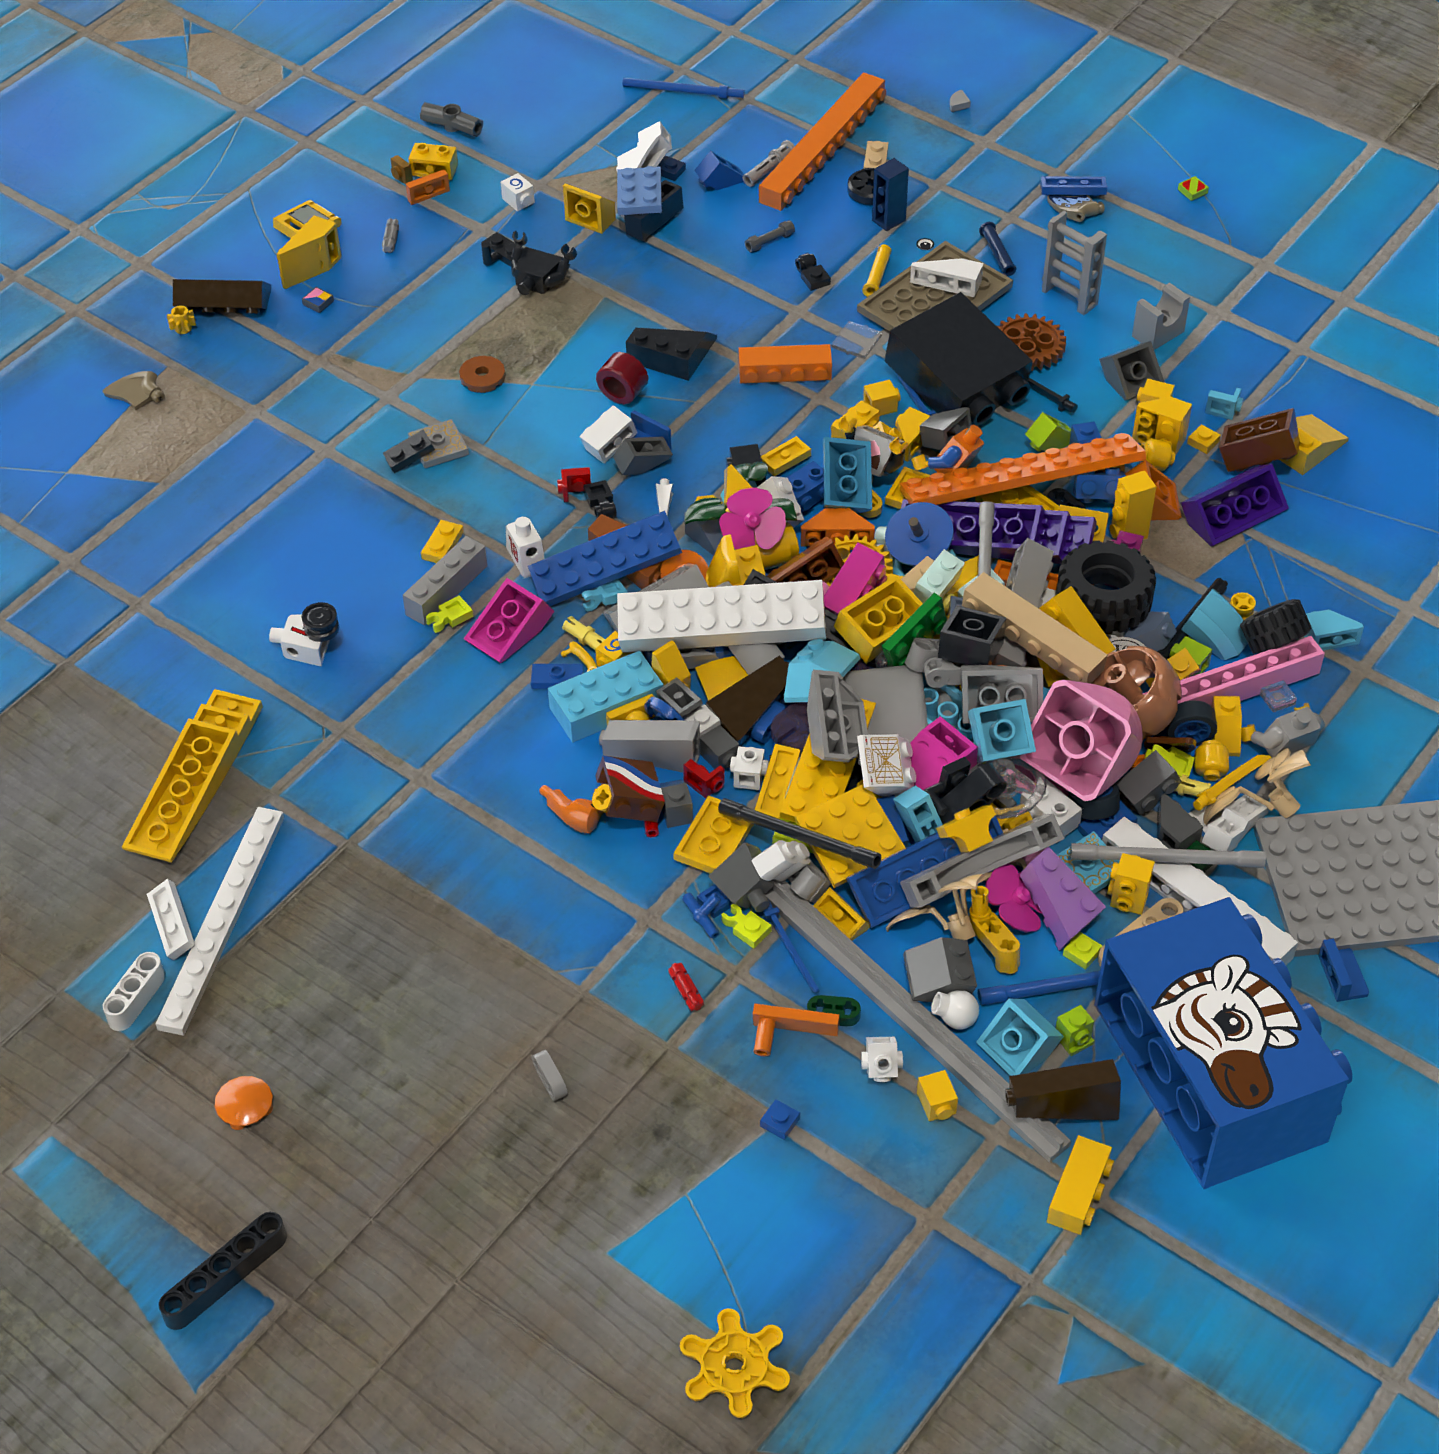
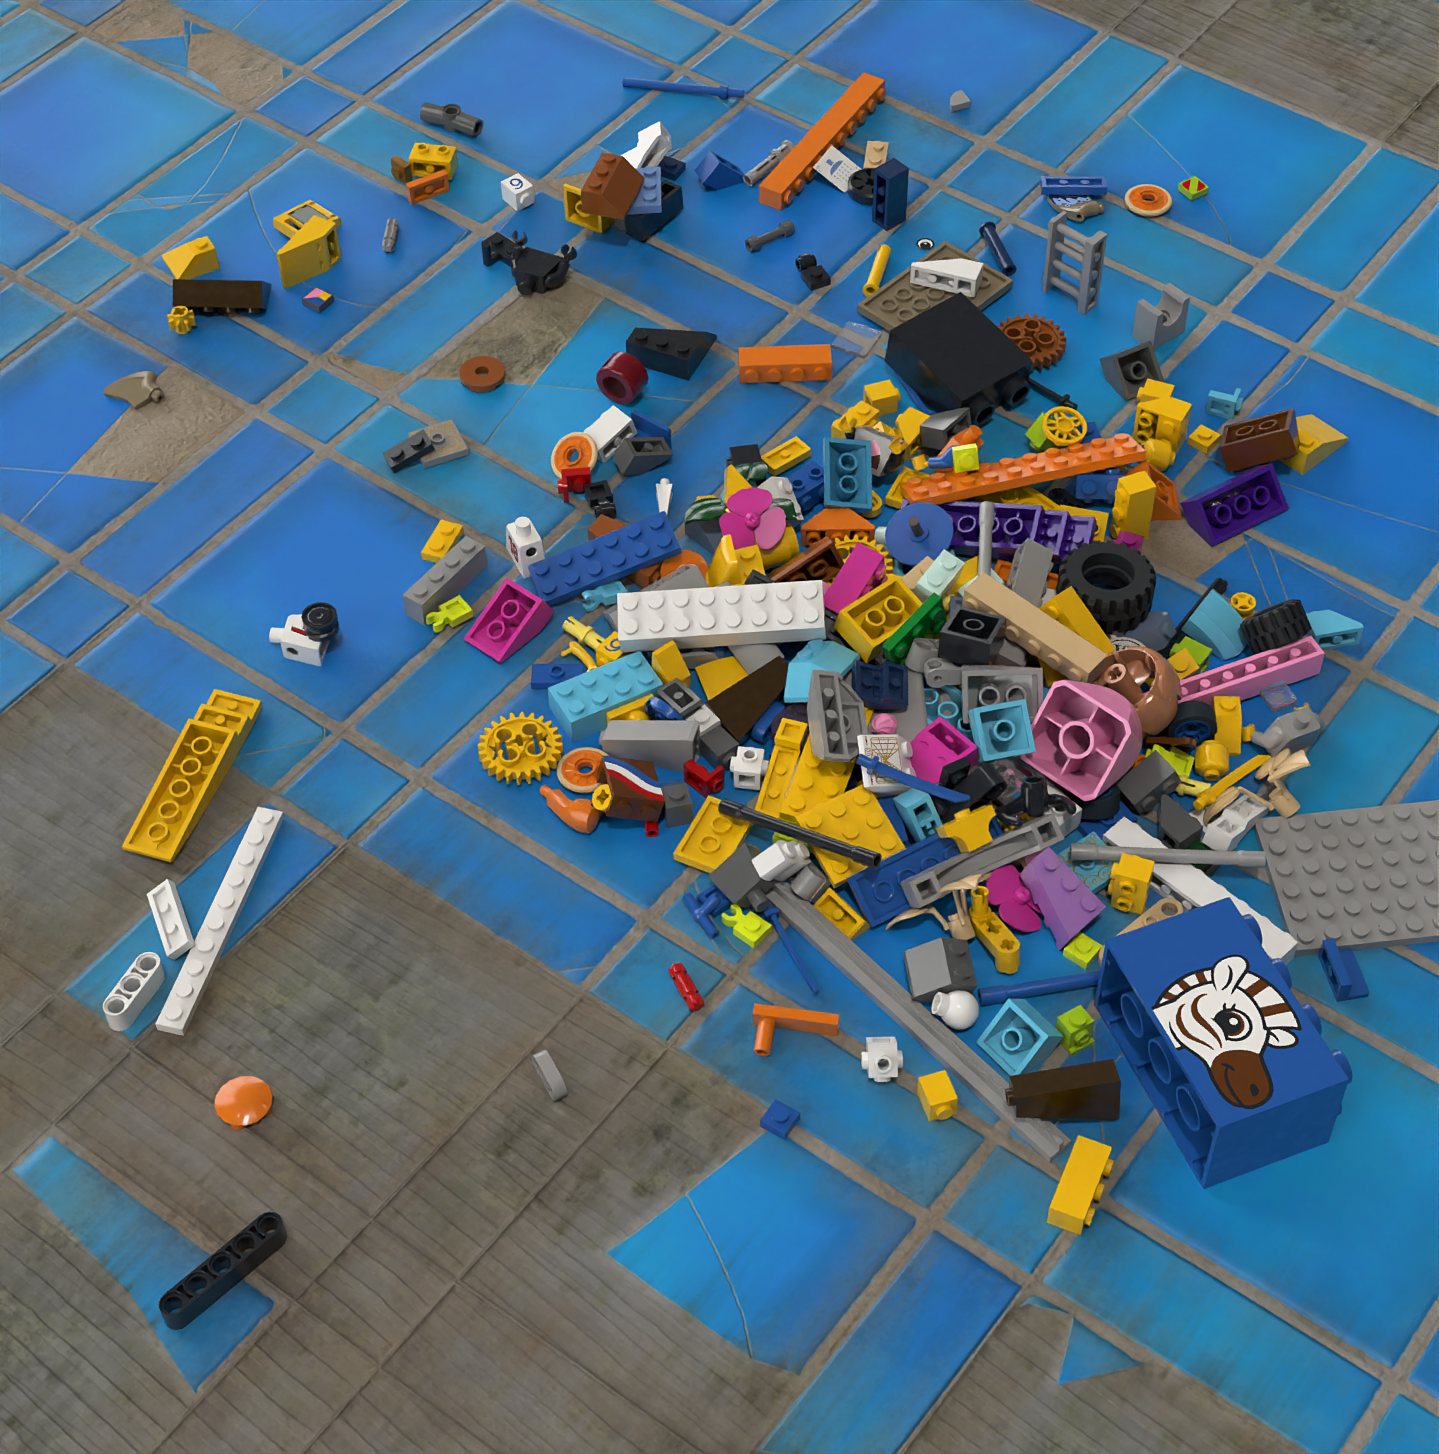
yellow plate [680,1308,790,1418] -> none
dark green beam [807,995,861,1027] -> none
none -> yellow slope [162,236,220,279]
none -> yellow gear [478,712,563,785]
none -> orange wheel [551,432,598,479]
none -> orange wheel [557,747,609,793]
none -> dark orange slope [581,152,645,220]
none -> yellow plate [774,718,808,750]
none -> white sticker [813,145,861,193]
none -> dark blue slope [852,660,908,709]
none -> blue sword [856,754,970,803]
none -> bright pink plate [871,713,897,735]
none -> neon yellow plate [952,443,979,473]
none -> black piece [995,776,1076,827]
none -> yellow wheel [1042,406,1087,446]
none -> orange wheel [1125,184,1172,216]

